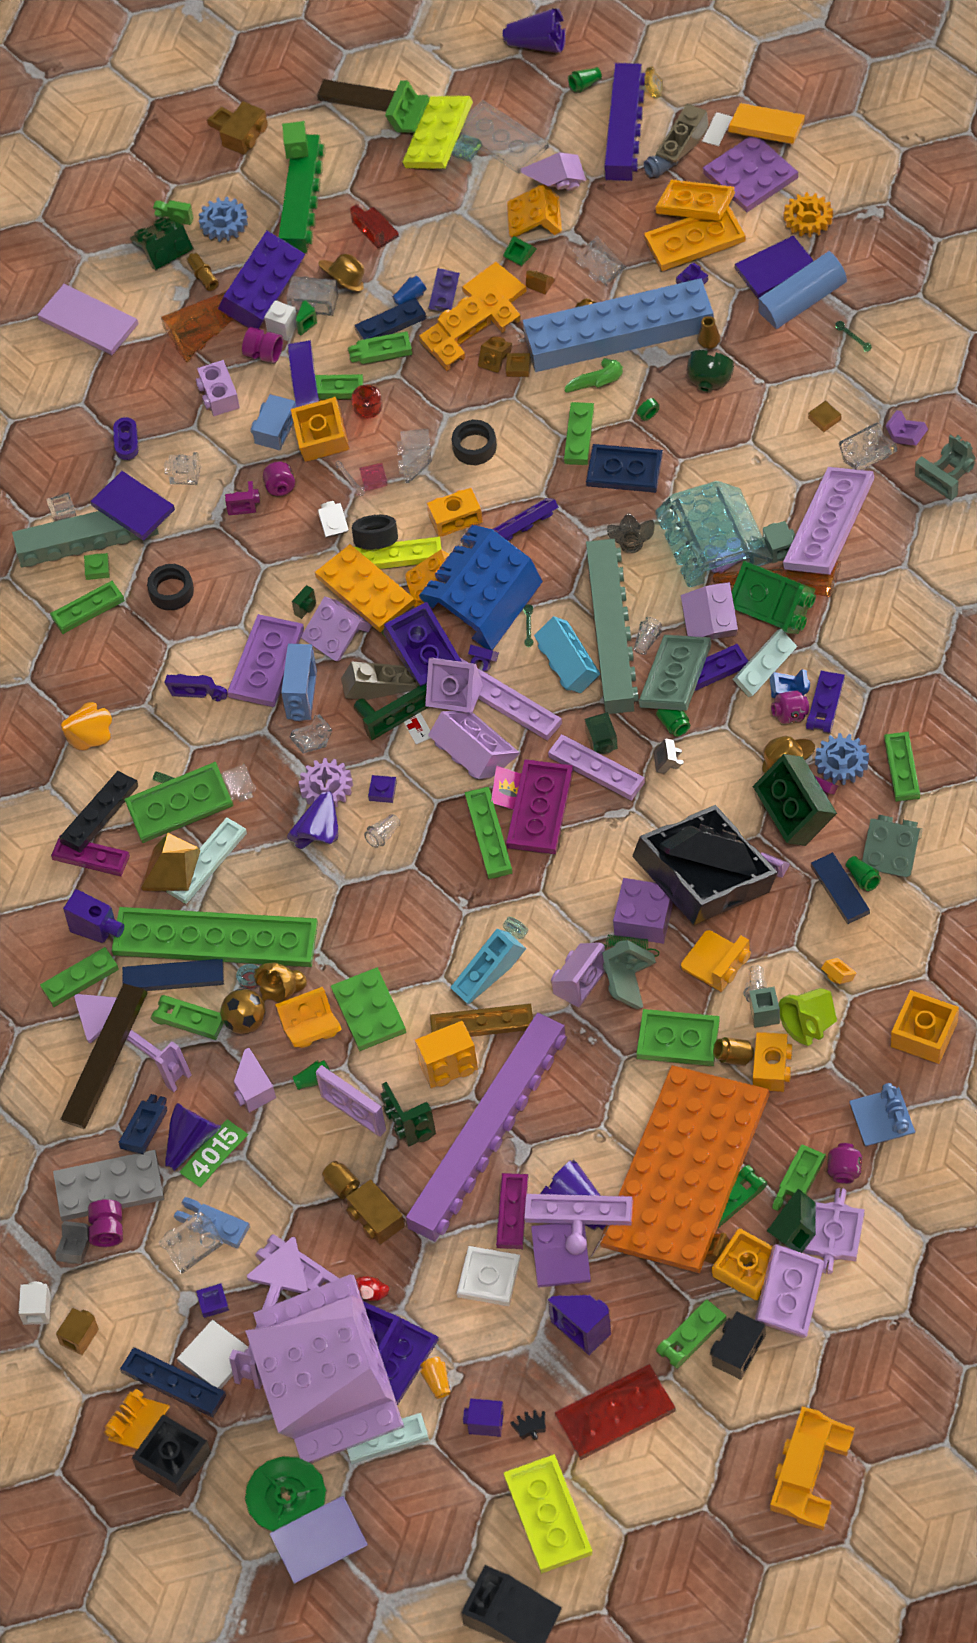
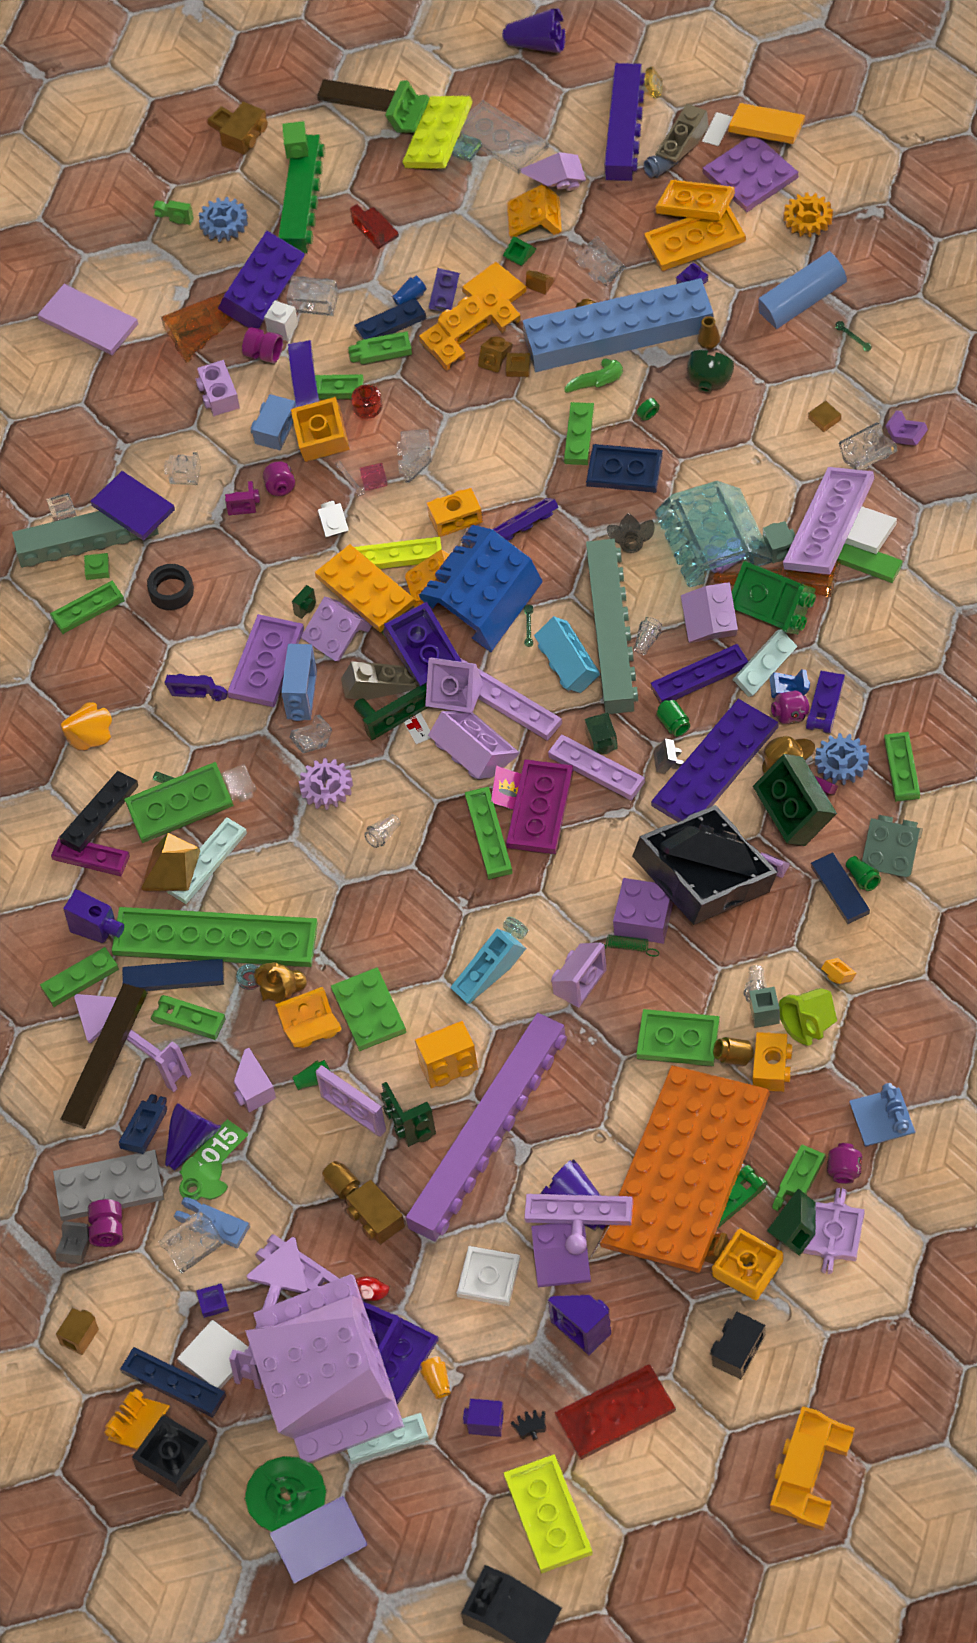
white brick [19,1282,51,1325] -> none
dark purple plate [113,417,139,460] -> none
dark green bracket [130,217,194,270] -> none
pearl gold axle [187,253,219,291] -> none
pearl gold piece [220,989,266,1034] -> none
dark purple hat [287,791,339,849] -> none
green slope [296,300,317,336] -> none
pearl gold piece [318,254,364,292] -> none
black tyre [352,514,398,550] -> none
dark purple plate [368,775,397,803] -> none
pearl gold tile [430,1003,533,1037] -> none
black tyre [451,419,497,465] -> none
dark purple tile [468,645,499,672] -> none
magenta tile [496,1173,529,1249] -> none
green cone [568,67,602,92] -> none
sand green bracket [602,940,656,1010] -> none
sand green tile [639,635,712,711] -> none
bright green plate [656,1299,727,1369] -> none
light orange bracket [681,930,751,992] -> none
dark purple tile [735,235,813,299] -> none
lavender tile [755,1244,825,1338] -> none
light orange brick [891,990,959,1064] -> none
sand green tile [915,435,976,501] -> none
none -> bright green plate [179,1157,228,1201]
none -> dark purple plate [651,698,779,822]
none -> bright green tile [836,543,903,583]
none -> white tile [845,507,897,554]

